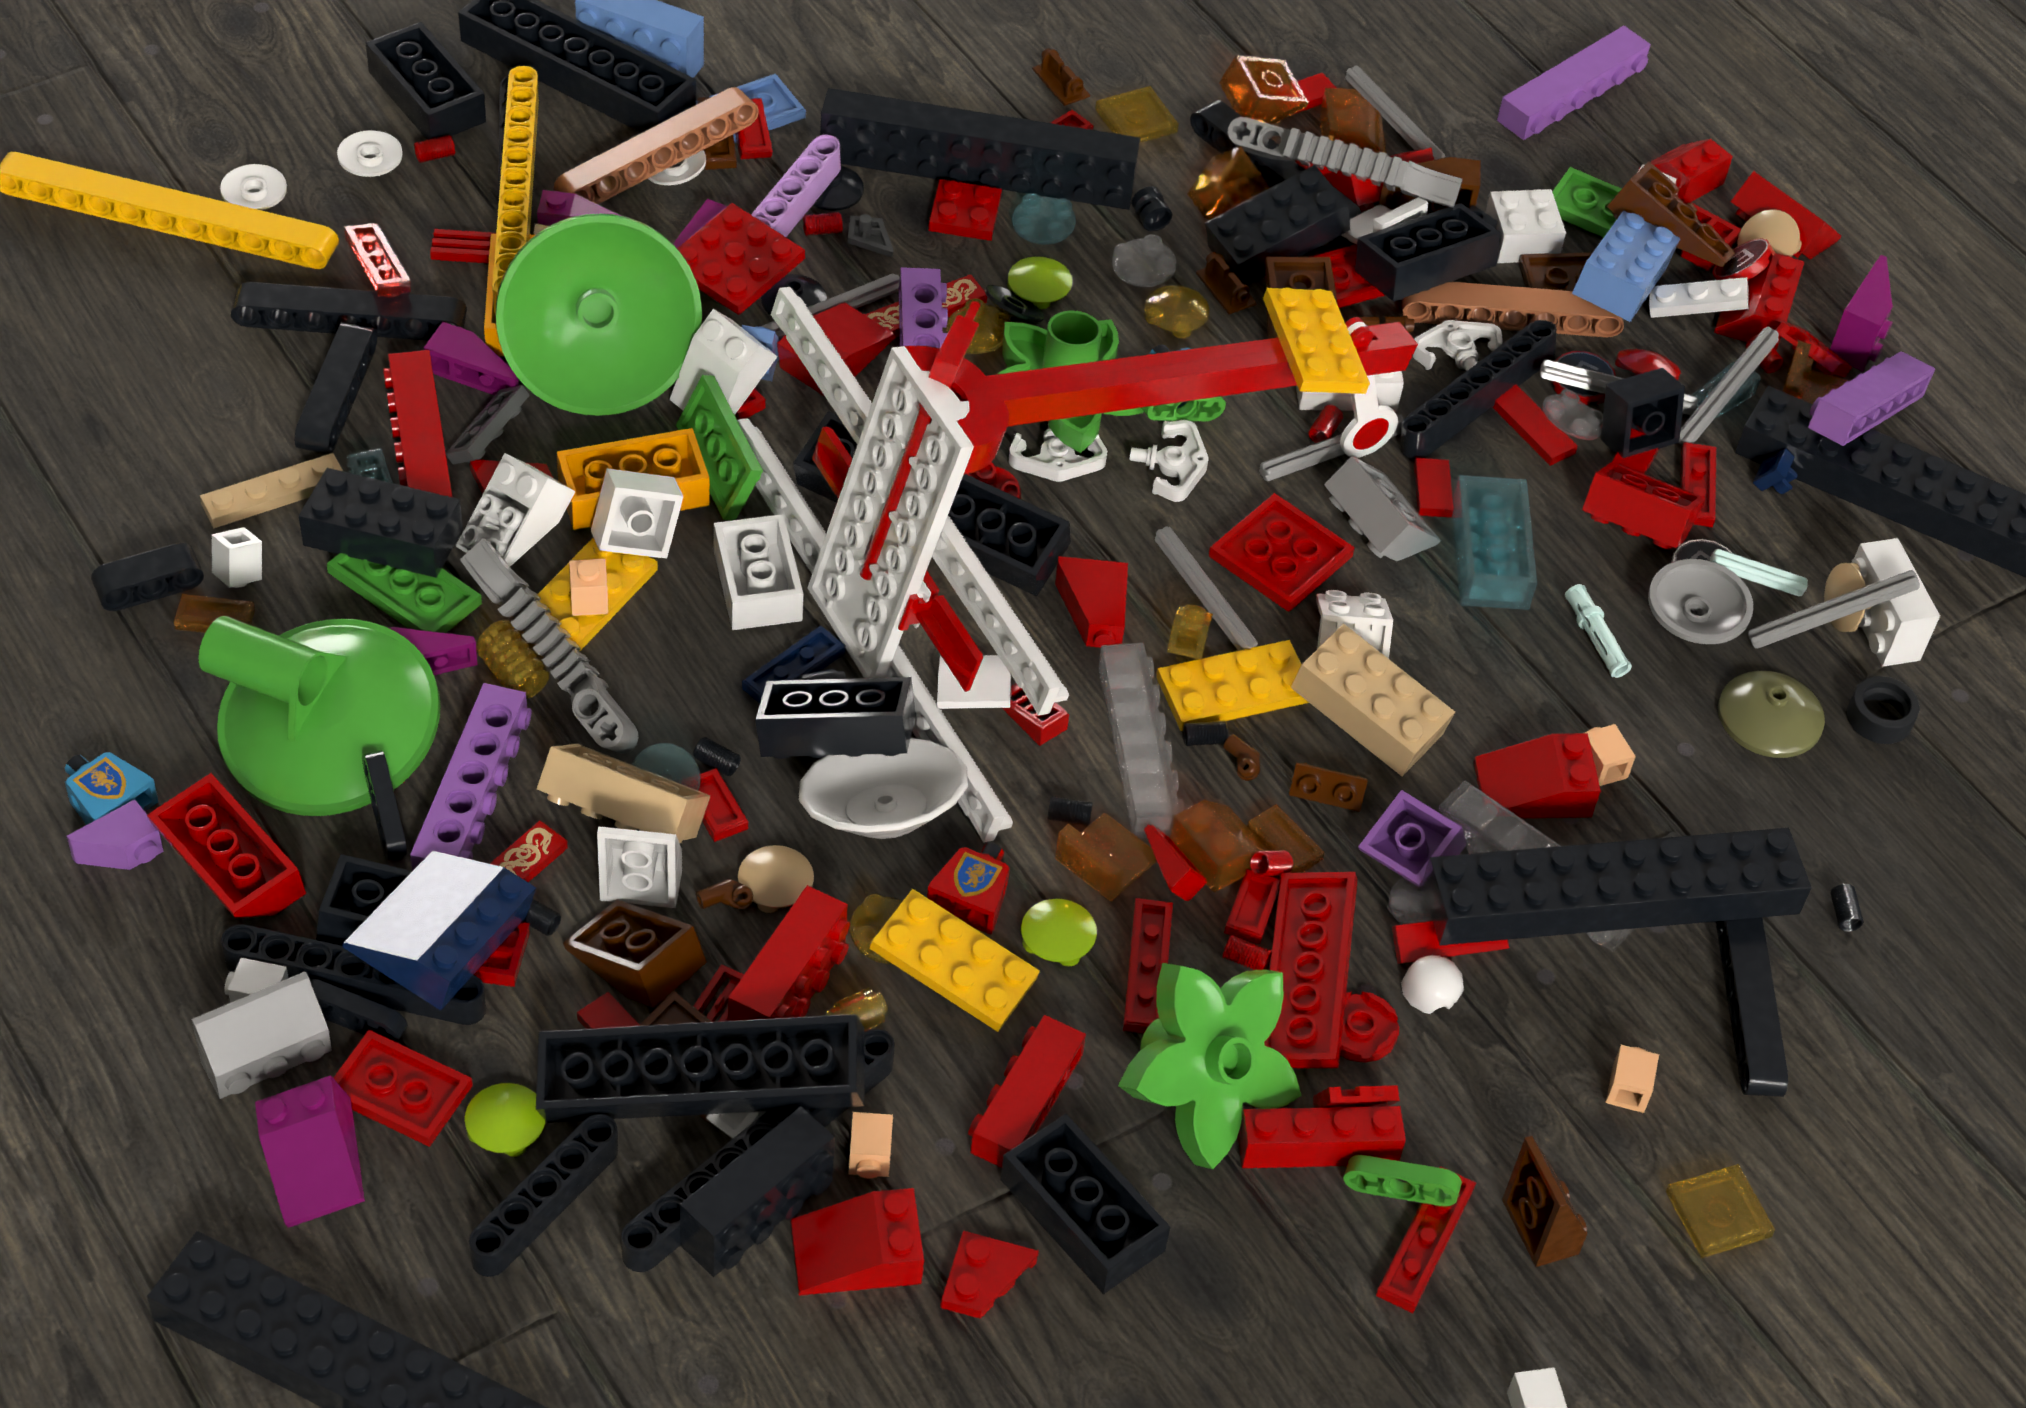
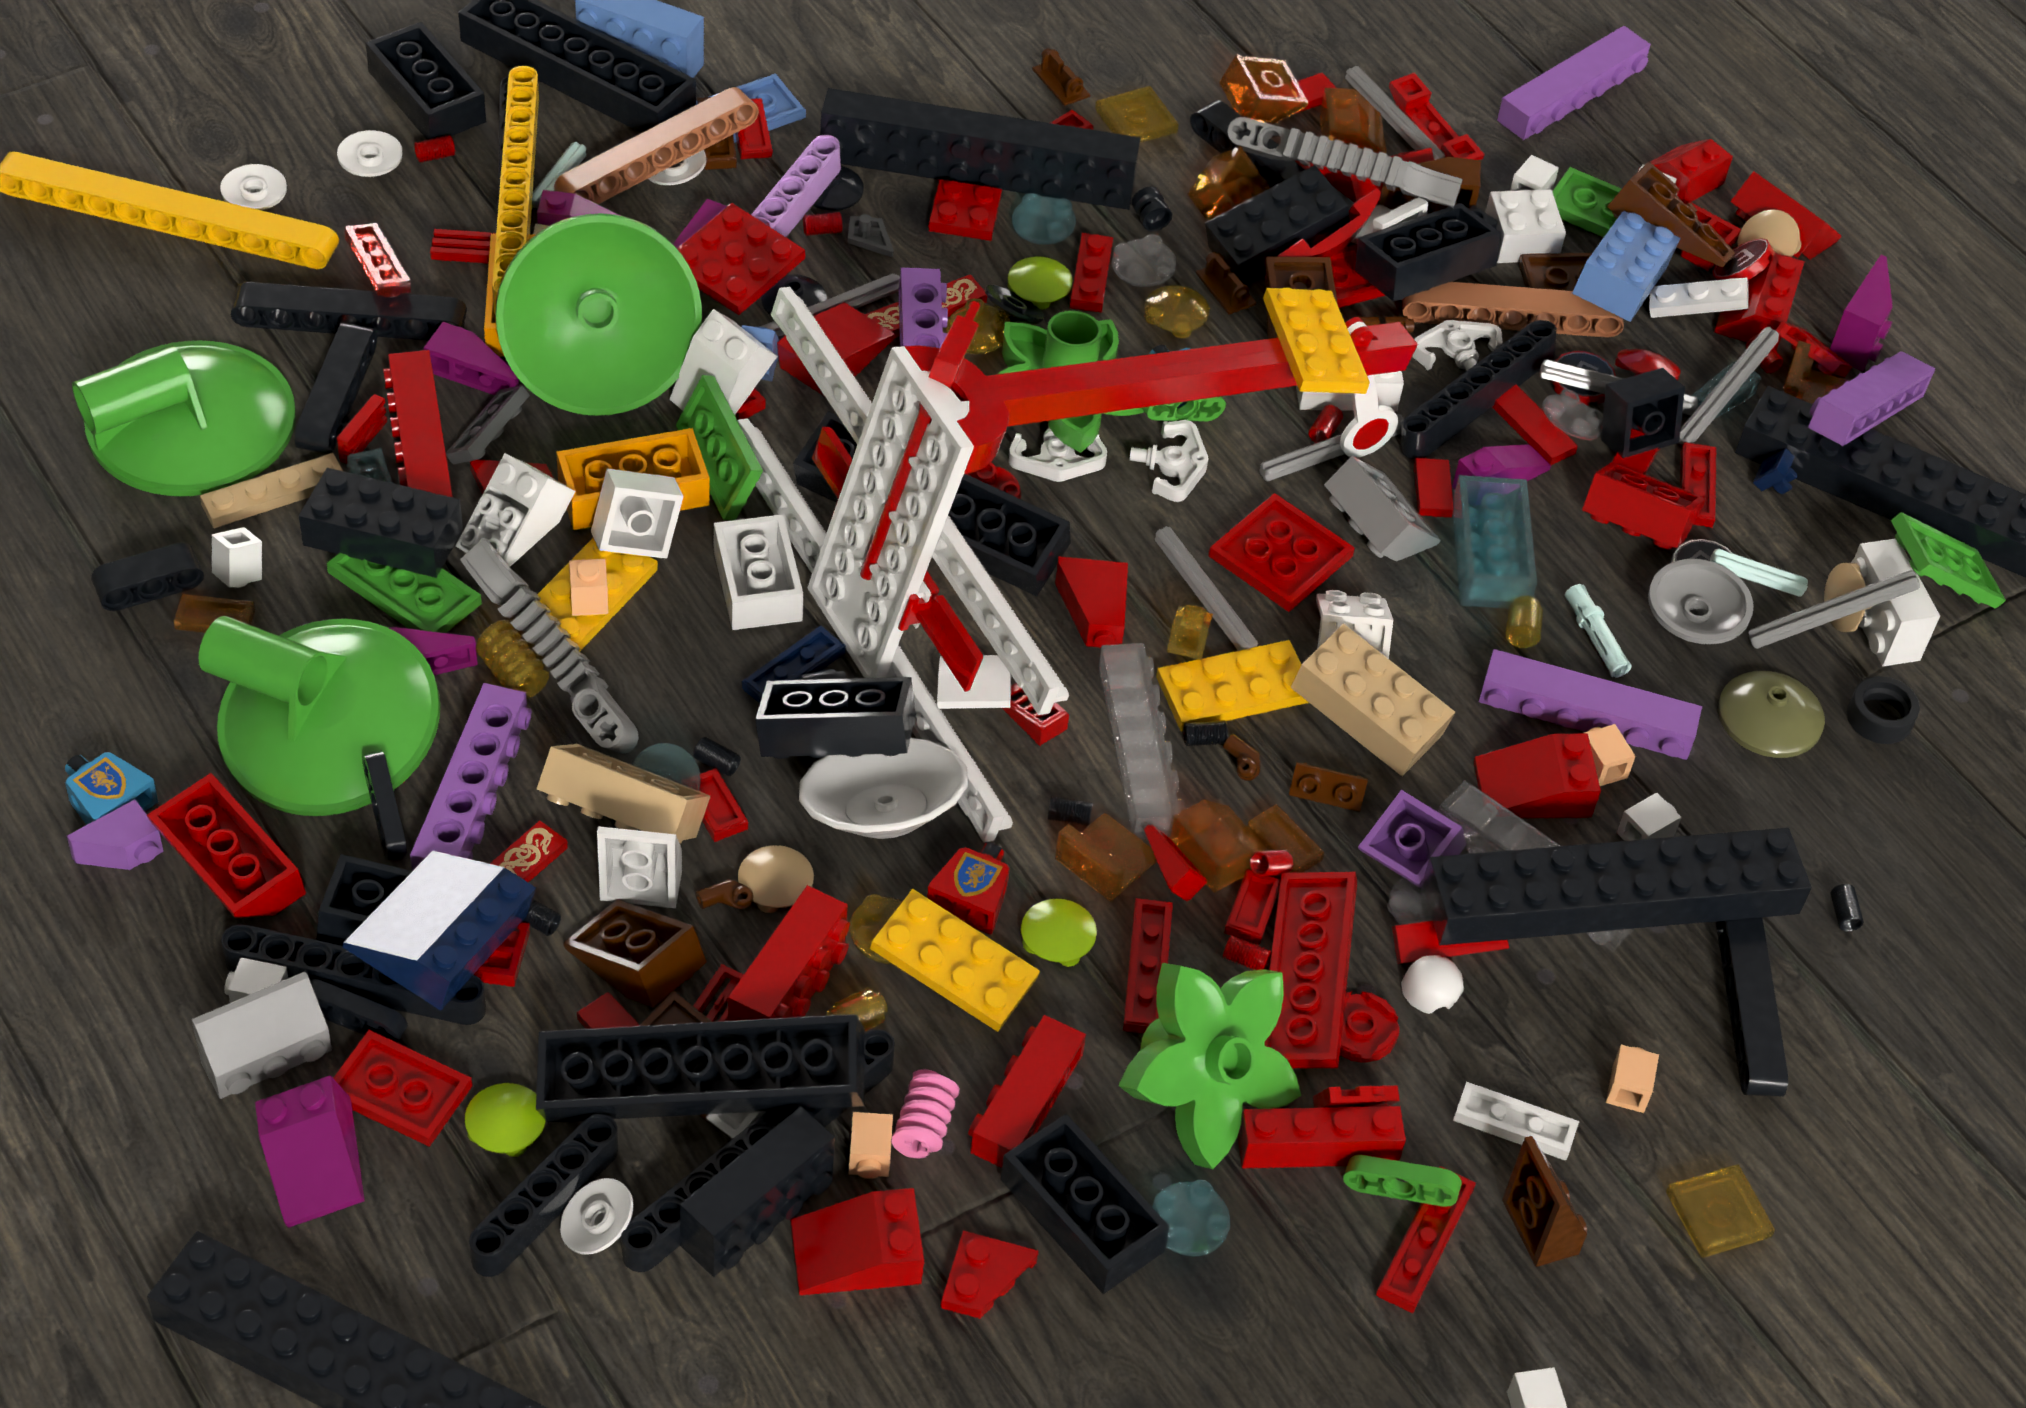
none -> bright green dish [72,341,296,496]
none -> red tile [337,394,387,466]
none -> light aqua axle [532,142,586,209]
none -> white dish [560,1178,633,1255]
none -> bright pink piece [891,1069,960,1159]
none -> red plate [1070,233,1113,313]
none -> clear light blue dish [1152,1180,1231,1256]
none -> red slope [1277,188,1381,257]
none -> red slope [1389,73,1485,160]
none -> magenta slope [1452,444,1551,508]
none -> white plate [1453,1081,1579,1161]
none -> medium lavender brick [1479,649,1702,760]
none -> clear yellow brick [1506,596,1543,648]
none -> white brick [1510,155,1559,191]
none -> white brick [1617,793,1681,841]
none -> bright green plate [1891,512,2006,609]

